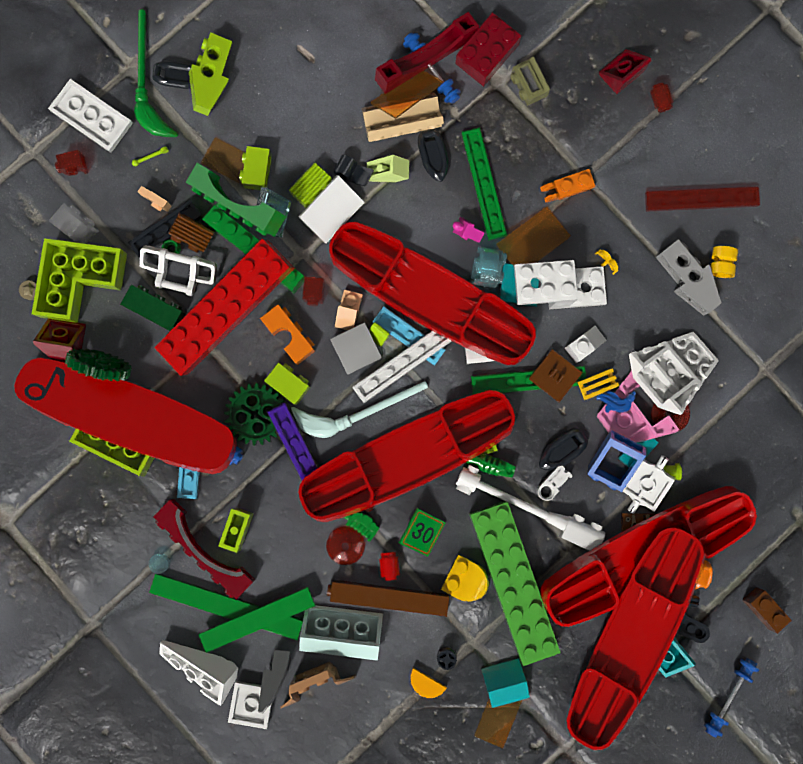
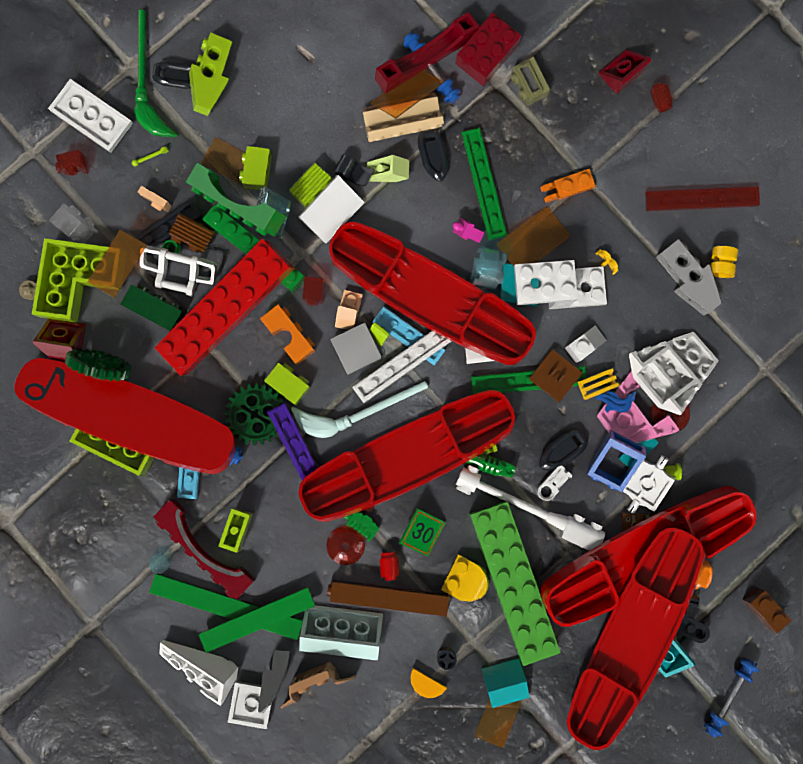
none -> clear orange piece [88,230,147,298]

